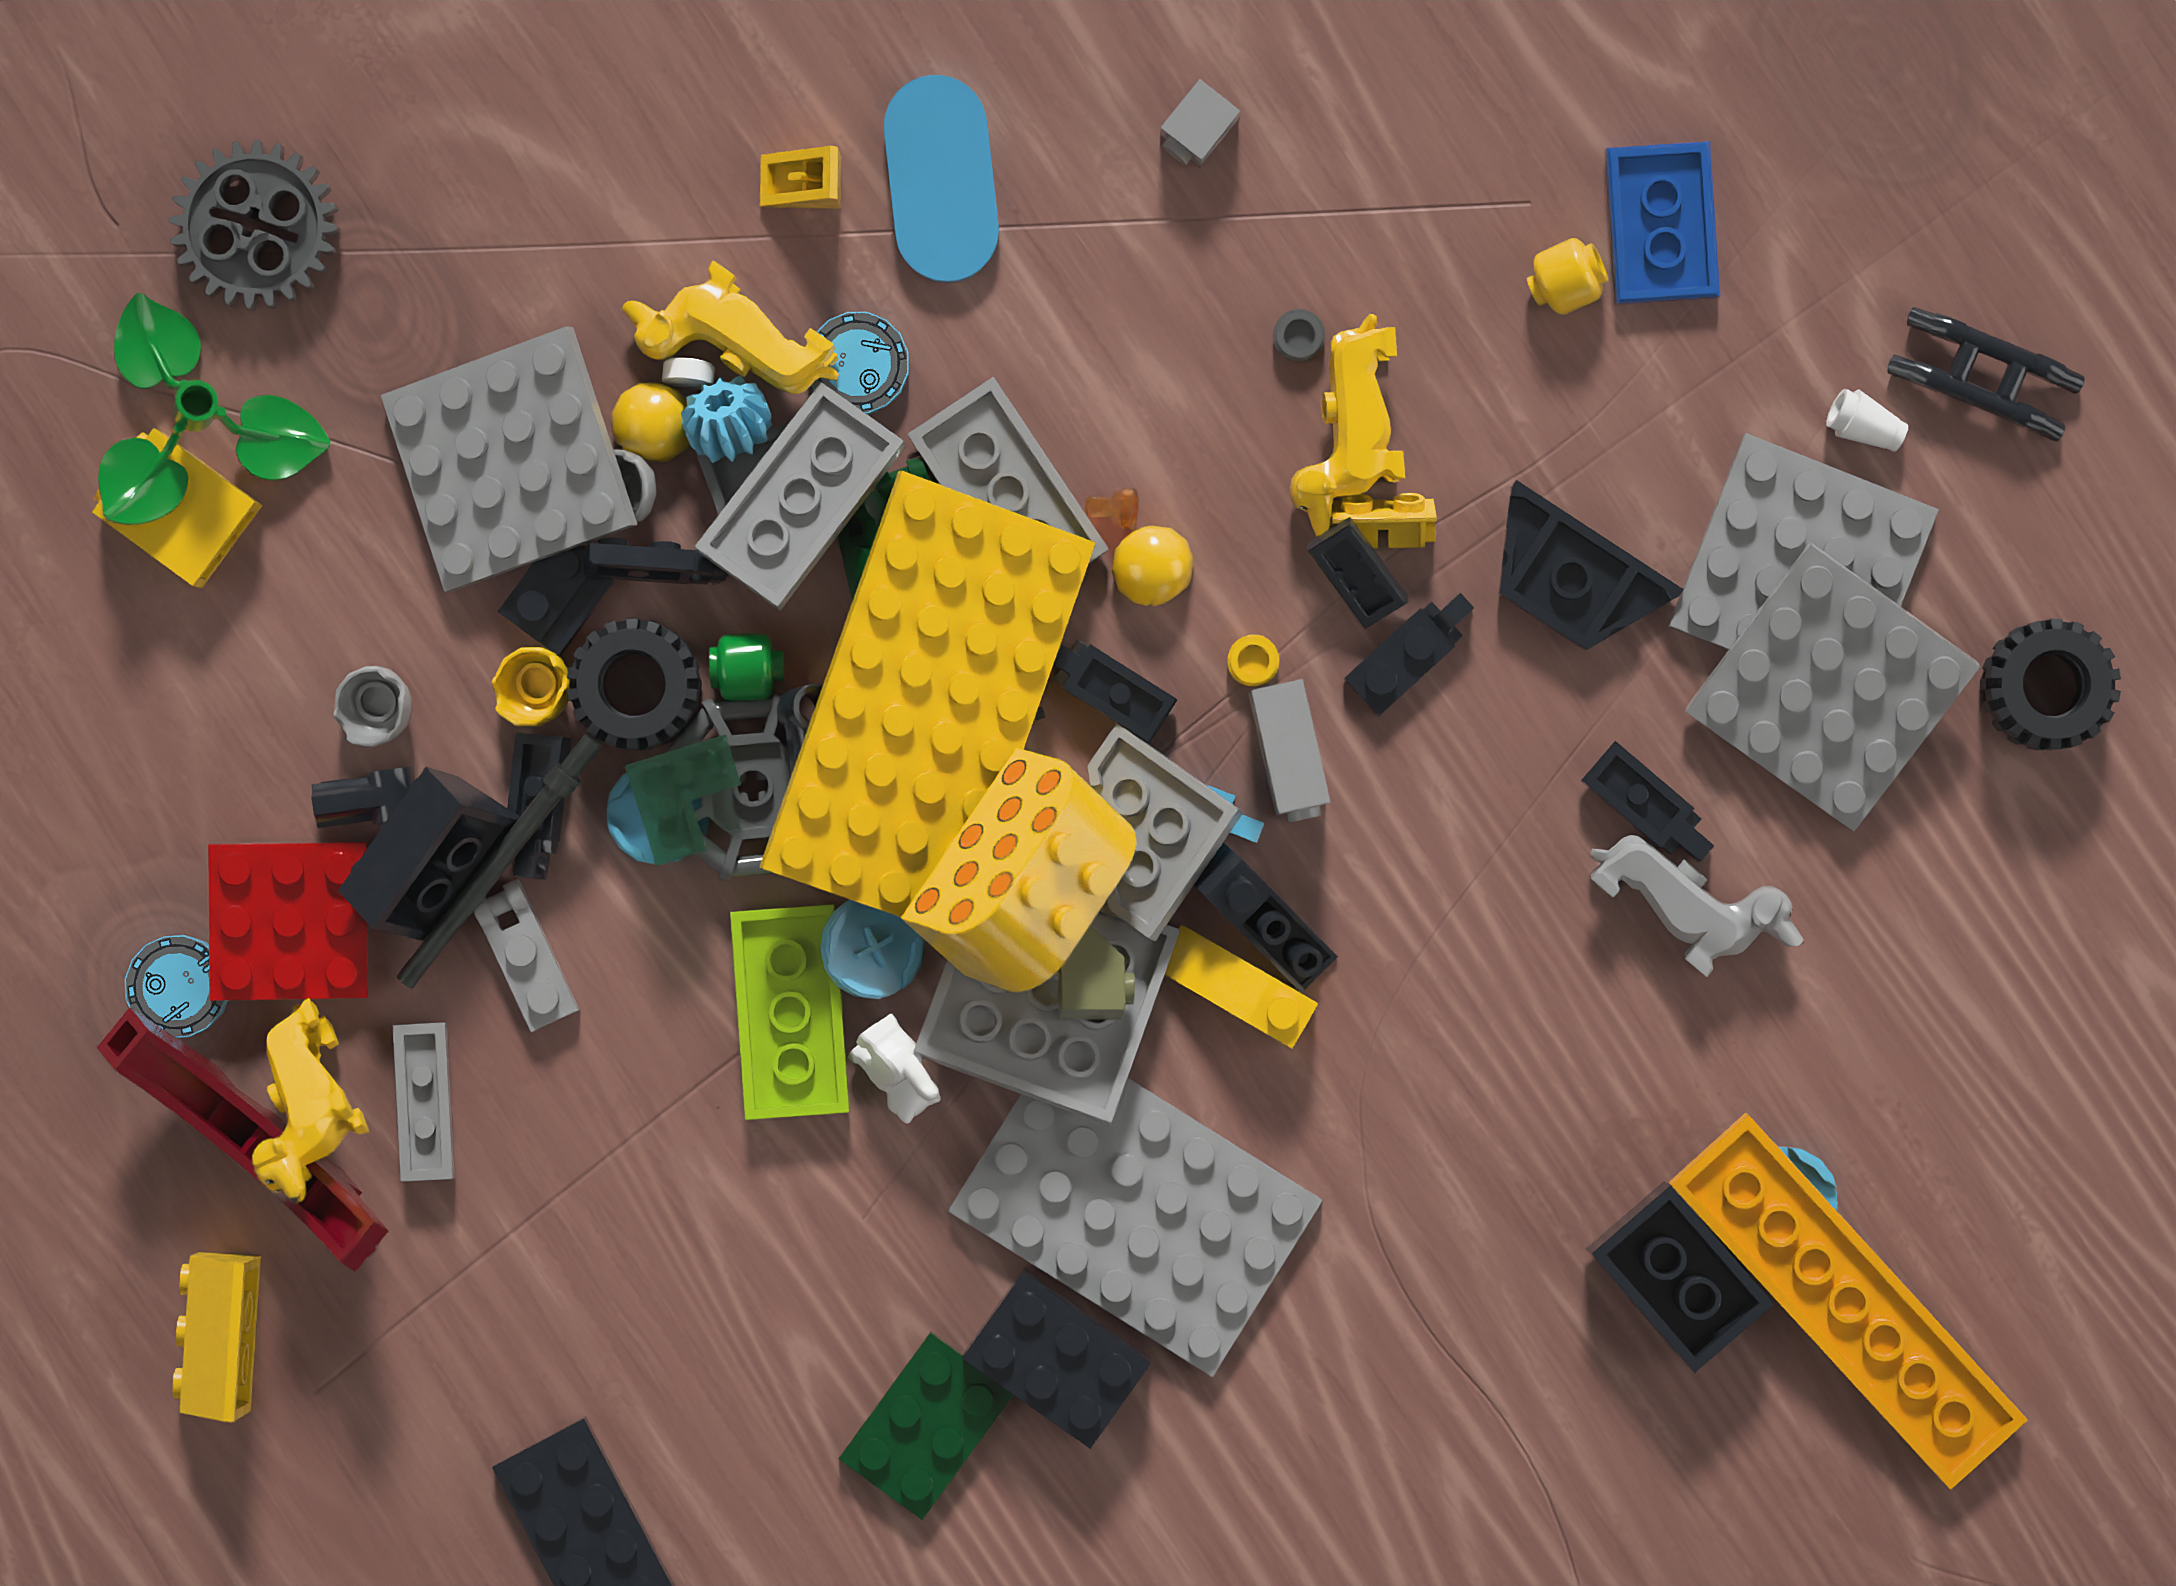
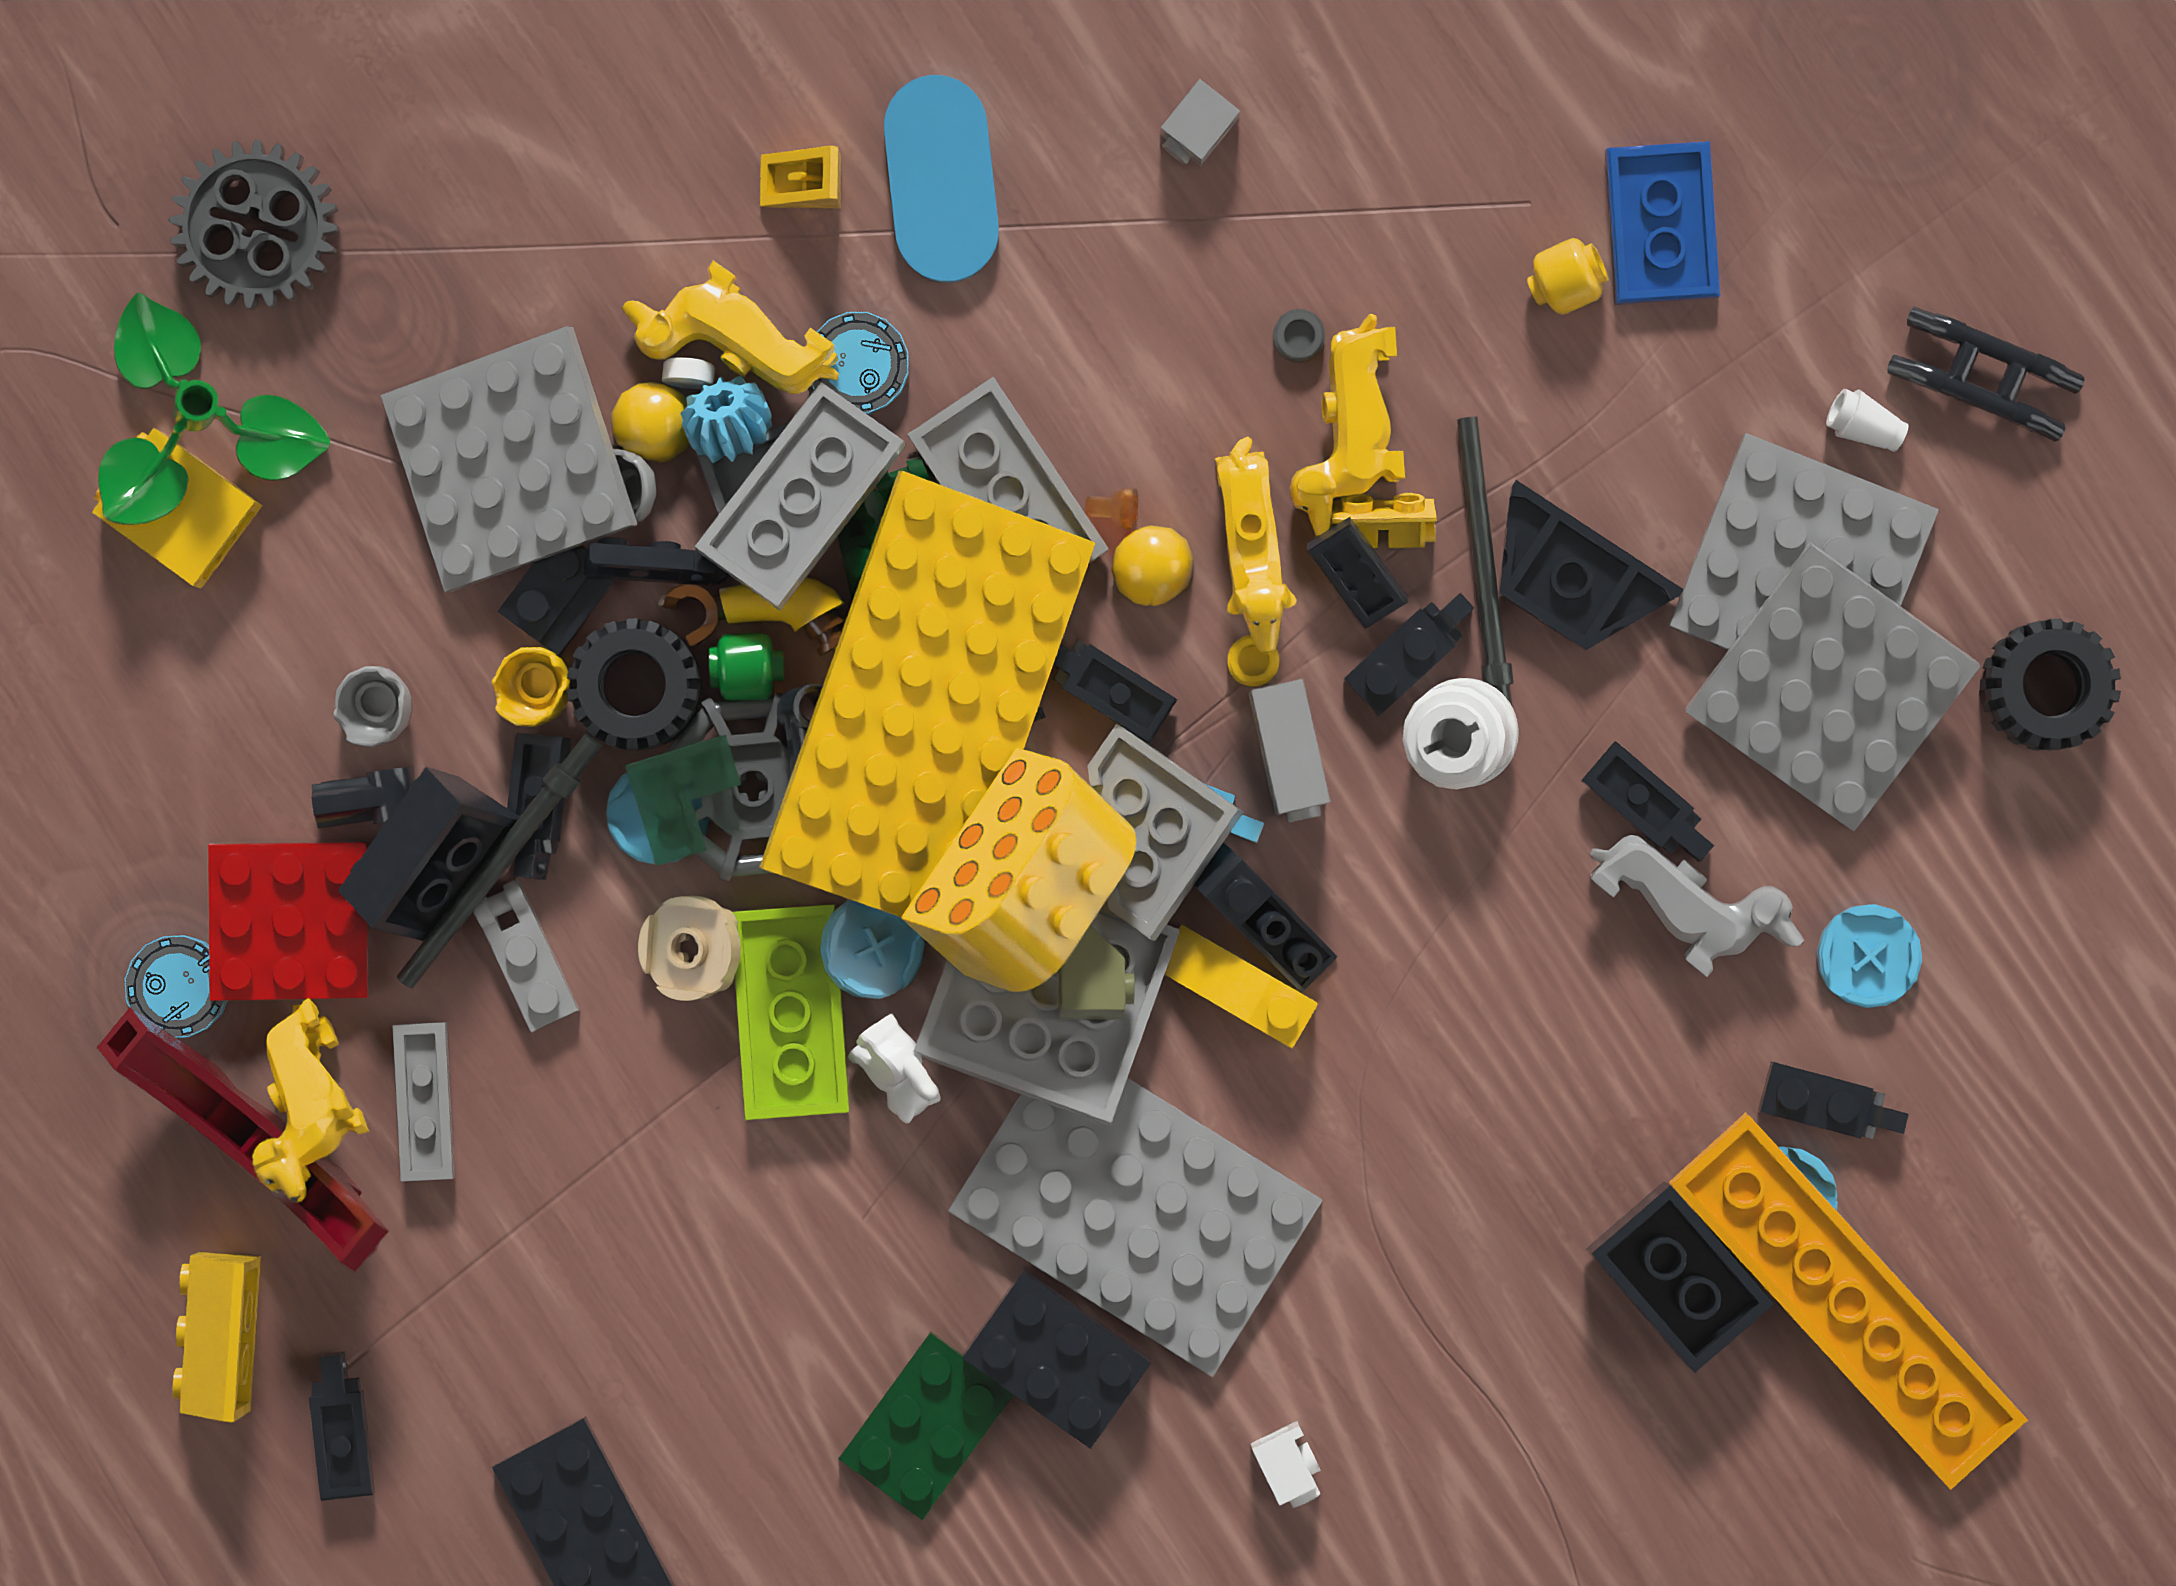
none -> black hinge [309,1351,375,1501]
none -> tan plate [638,896,741,1001]
none -> piece [658,577,844,657]
none -> yellow animal [1215,437,1297,653]
none -> white brick [1250,1421,1321,1508]
none -> white wheel [1403,678,1519,790]
none -> pearl dark grey bar [1457,417,1514,704]
none -> black hinge [1758,1061,1909,1139]
none -> medium azure tile [1816,904,1922,1008]

